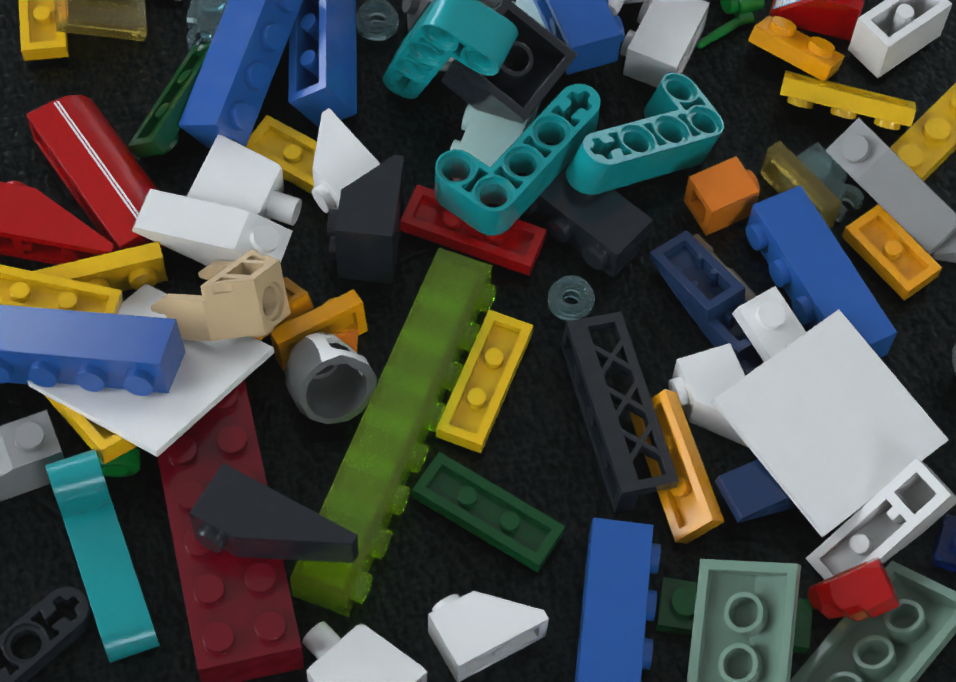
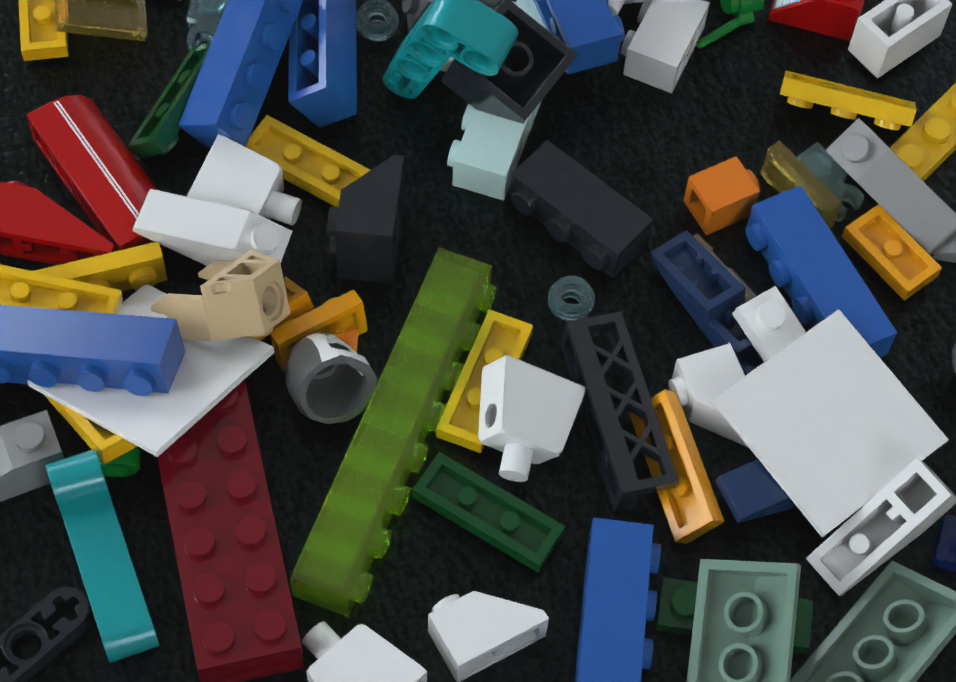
black slope [189,463,359,563] -> none
white slope [312,108,380,213] -> none
red plate [400,184,547,276] -> none
teal beam [434,84,601,236] -> none
teal beam [566,72,724,195] -> none
light orange plate [748,15,845,82] -> none
red rock [808,557,900,622] -> none
none -> white torso [478,355,586,482]

